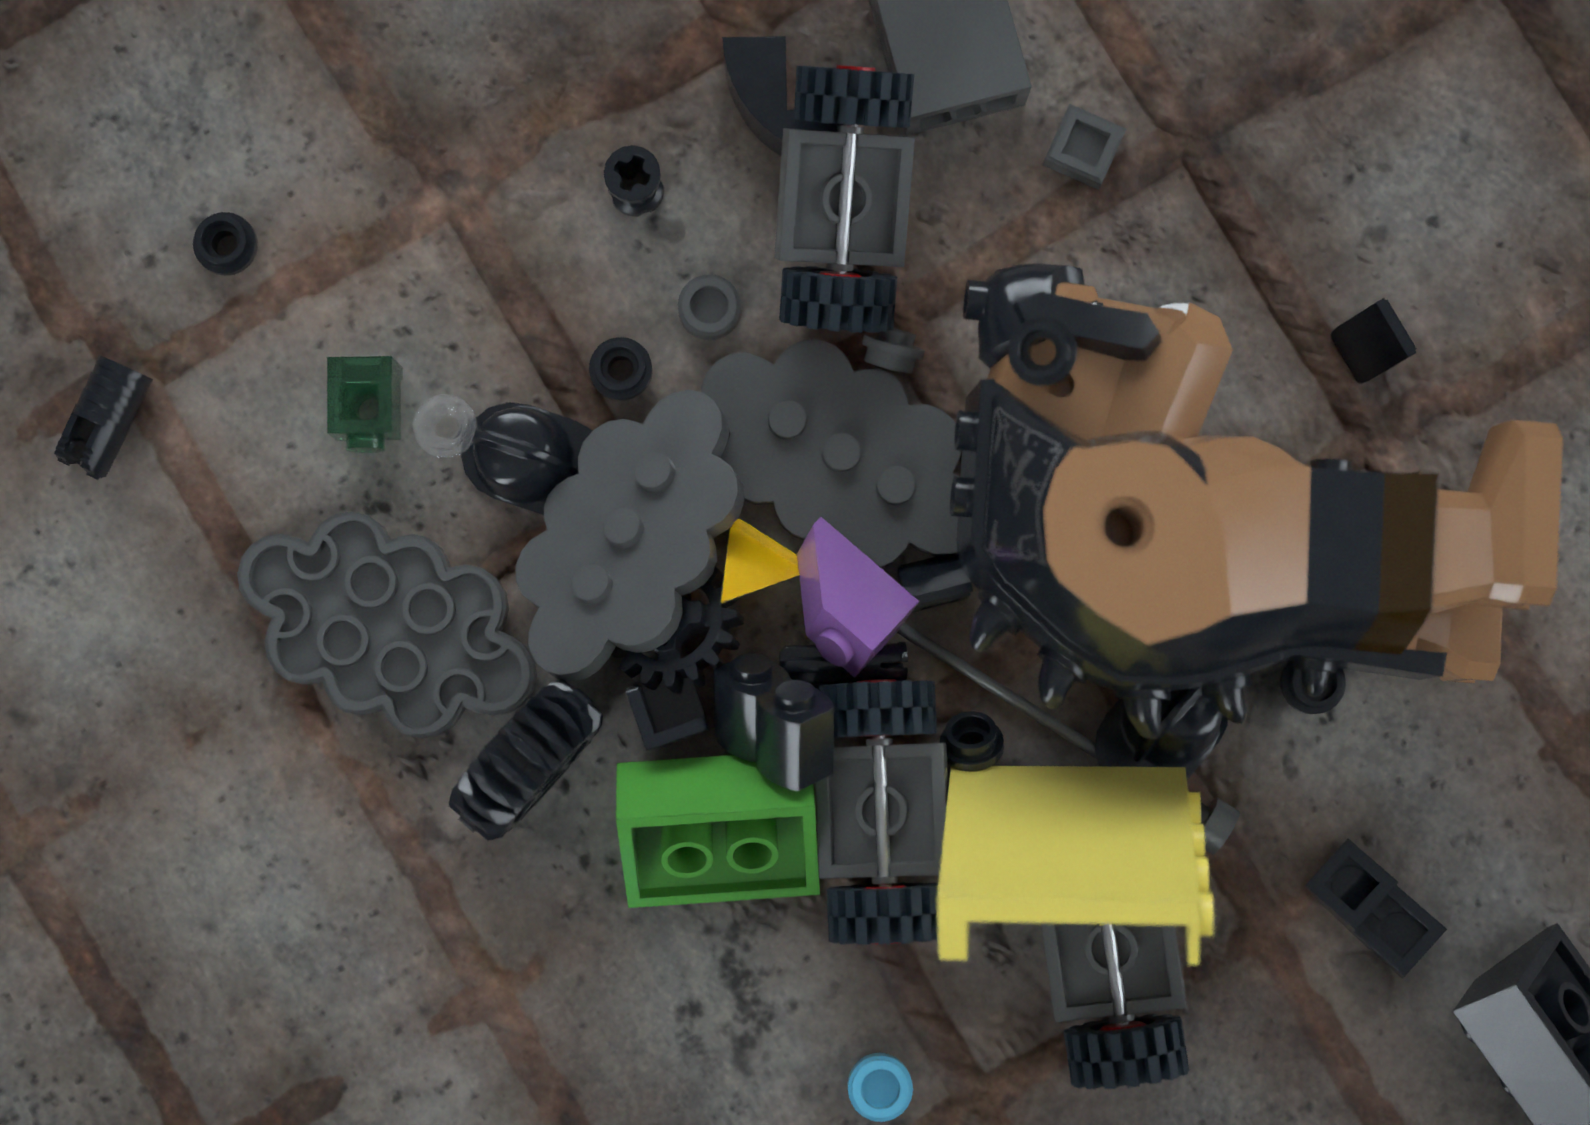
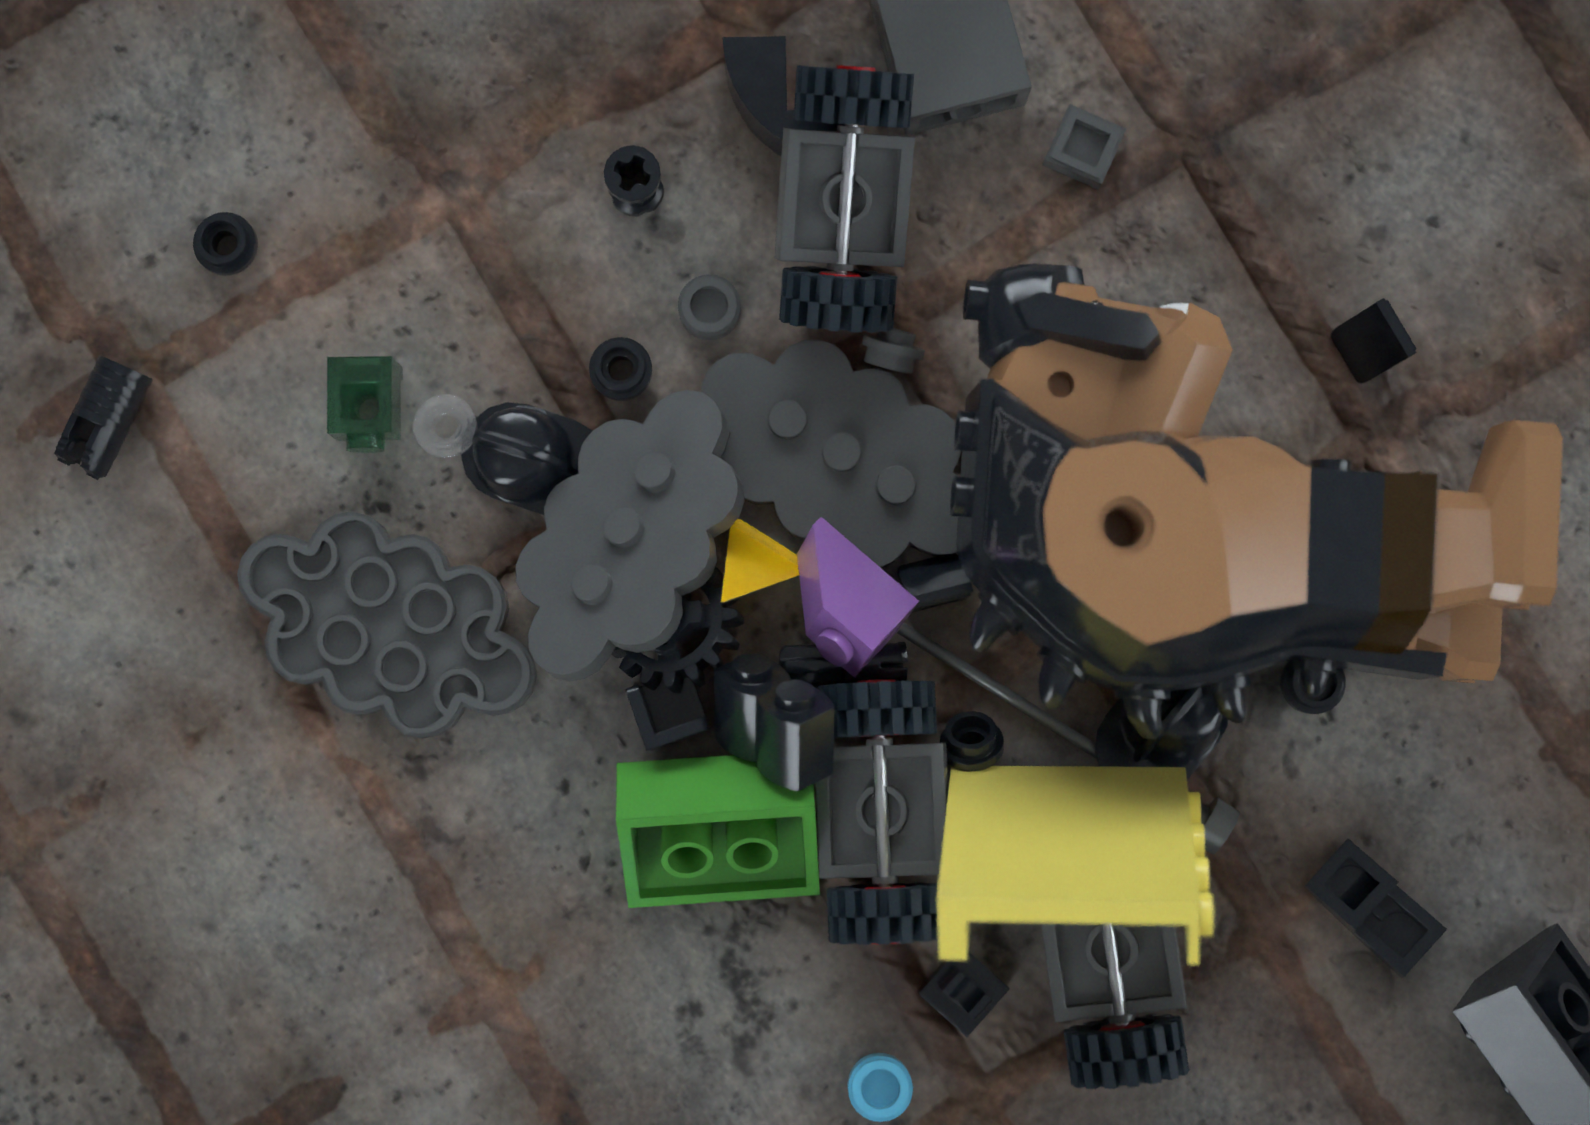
black gear [449,679,603,841] -> none
black plate [1008,317,1078,386] -> none
none -> black tile [917,951,1010,1037]

